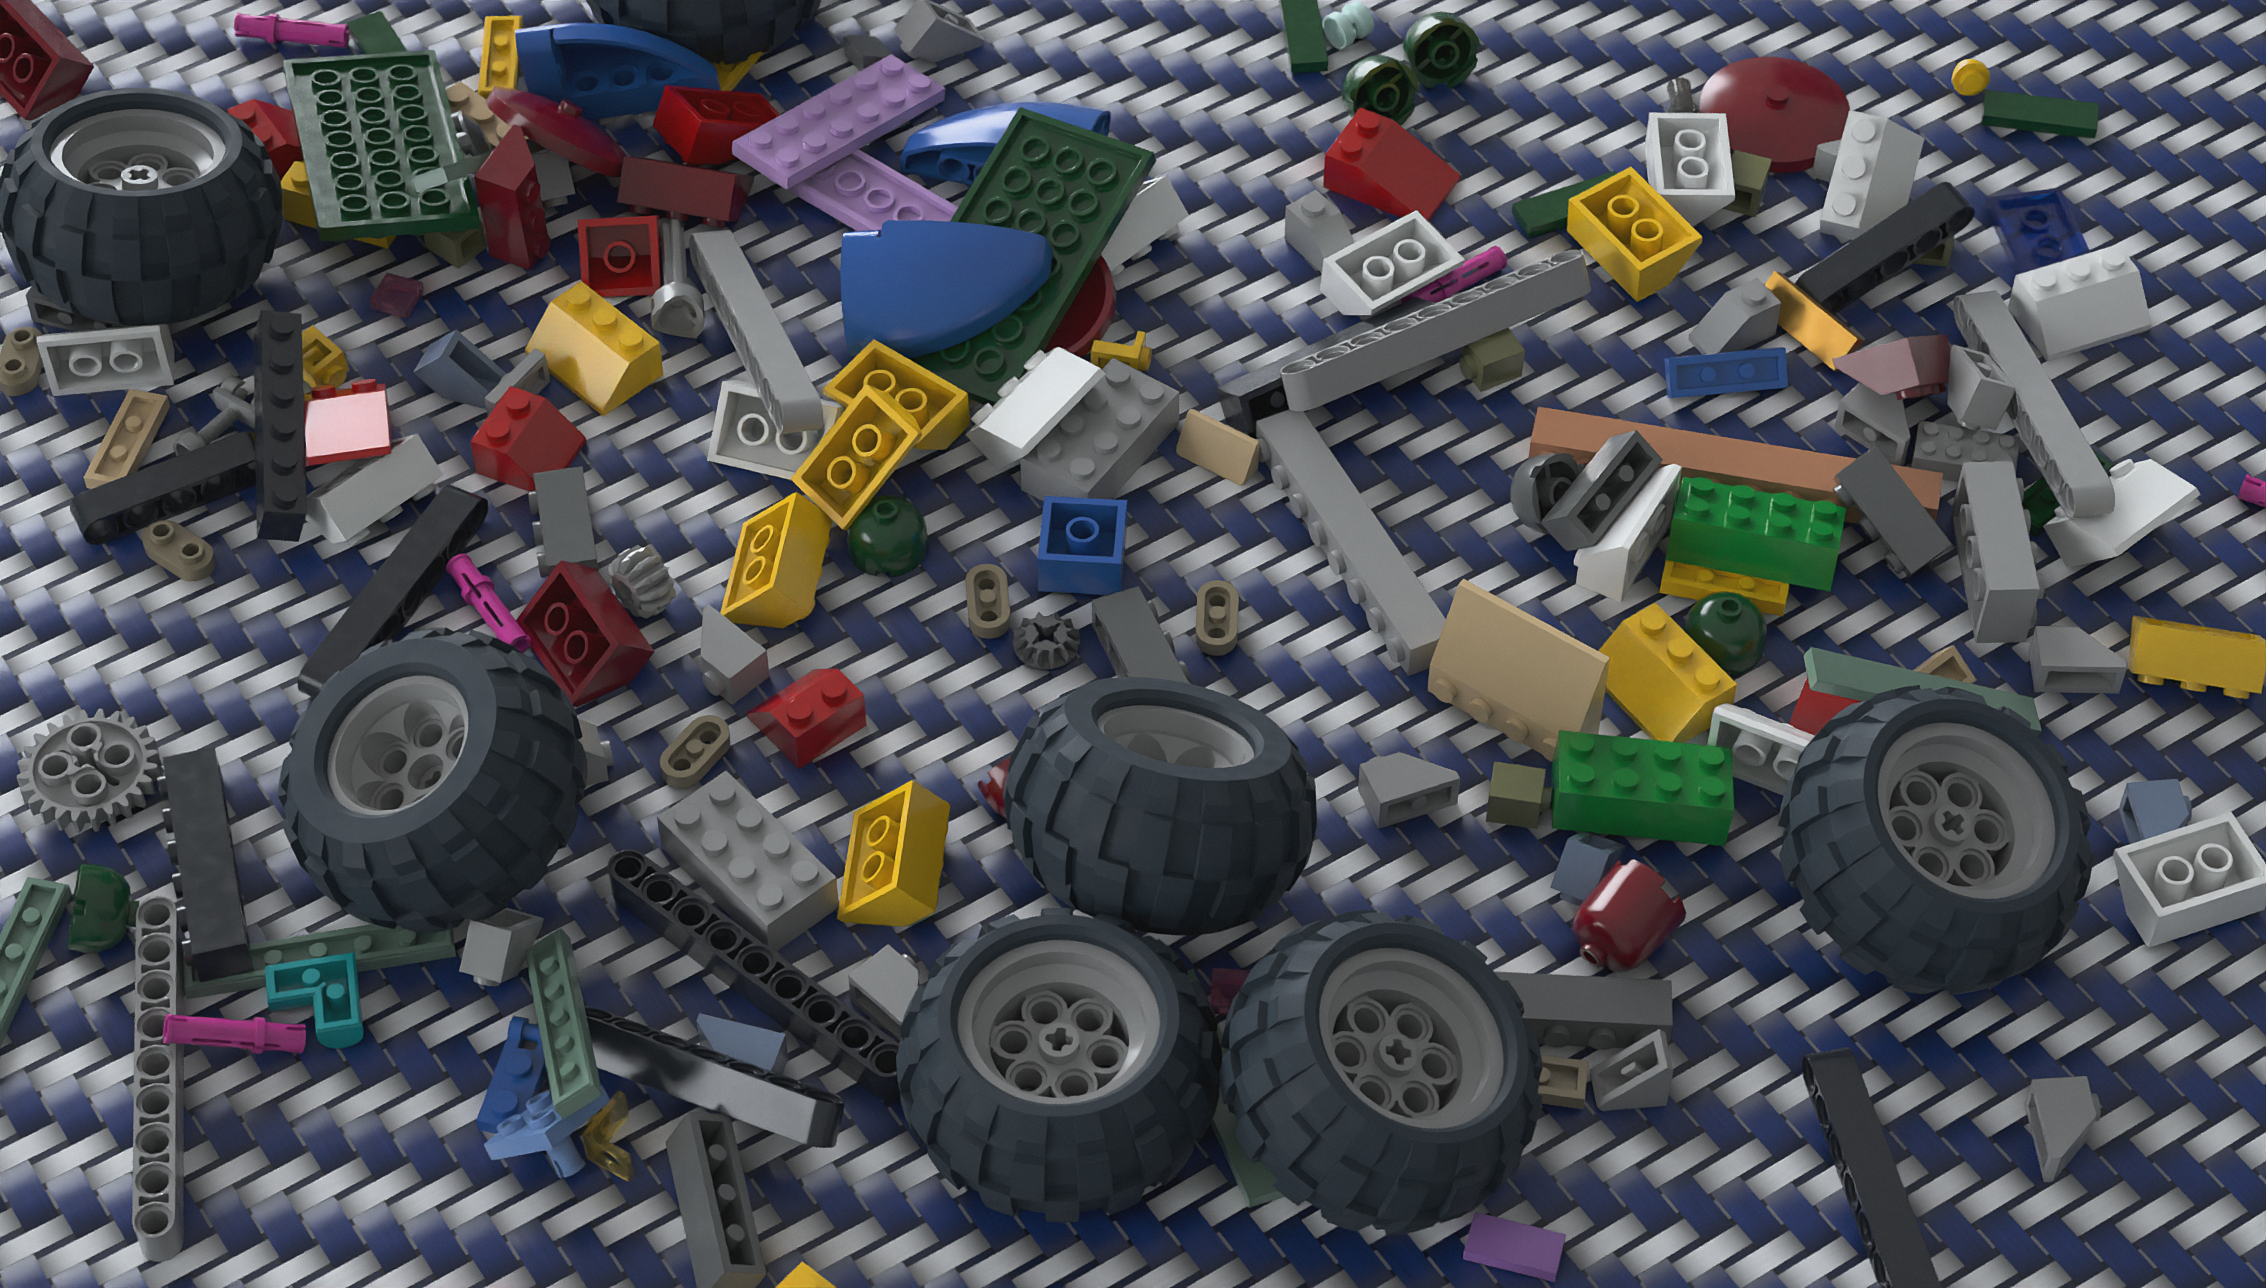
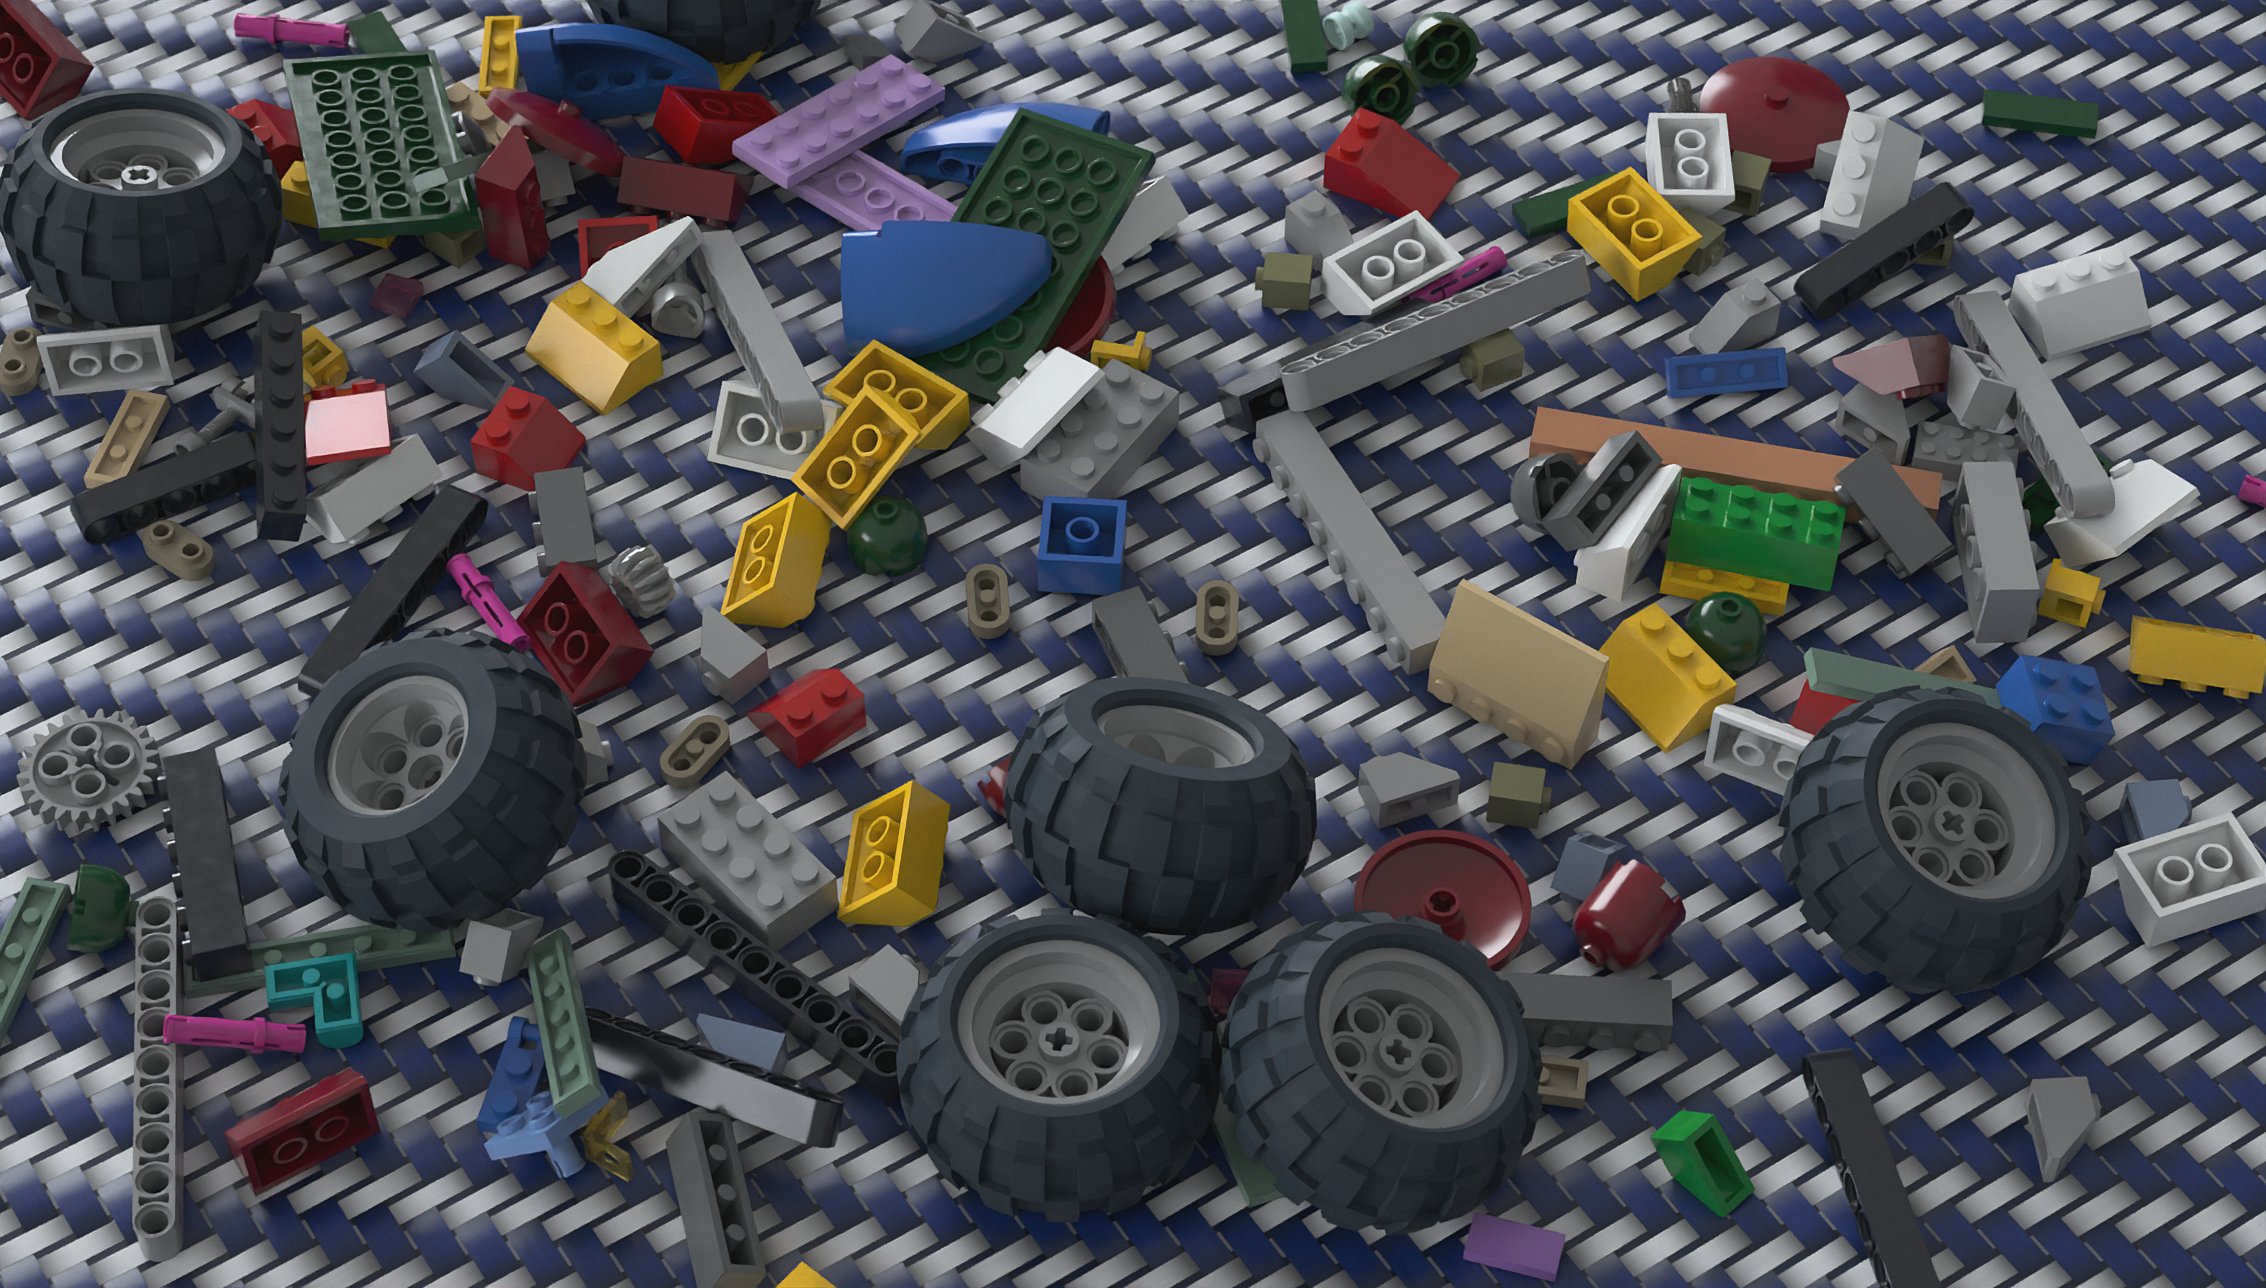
light grey plate [484,348,550,416] -> none
dark grey gear [1013,611,1080,669] -> none
tan slope [1176,409,1260,486] -> none
green brick [1551,730,1734,846] -> none
light grey slope [1589,1029,1673,1111] -> none
tile [1765,271,1864,372] -> none
yellow plate [1952,59,1990,96] -> none
clear blue tile [1985,187,2091,275] -> none
light grey slope [2029,625,2127,694] -> none
none -> dark red slope [224,1068,381,1197]
none -> white slope [581,216,705,319]
none -> olive brick [1255,251,1313,311]
none -> dark red dish [1353,830,1532,972]
none -> green slope [1650,1110,1756,1217]
none -> olive brick [1680,207,1726,277]
none -> blue brick [1996,654,2116,765]
none -> yellow brick [2037,558,2106,629]

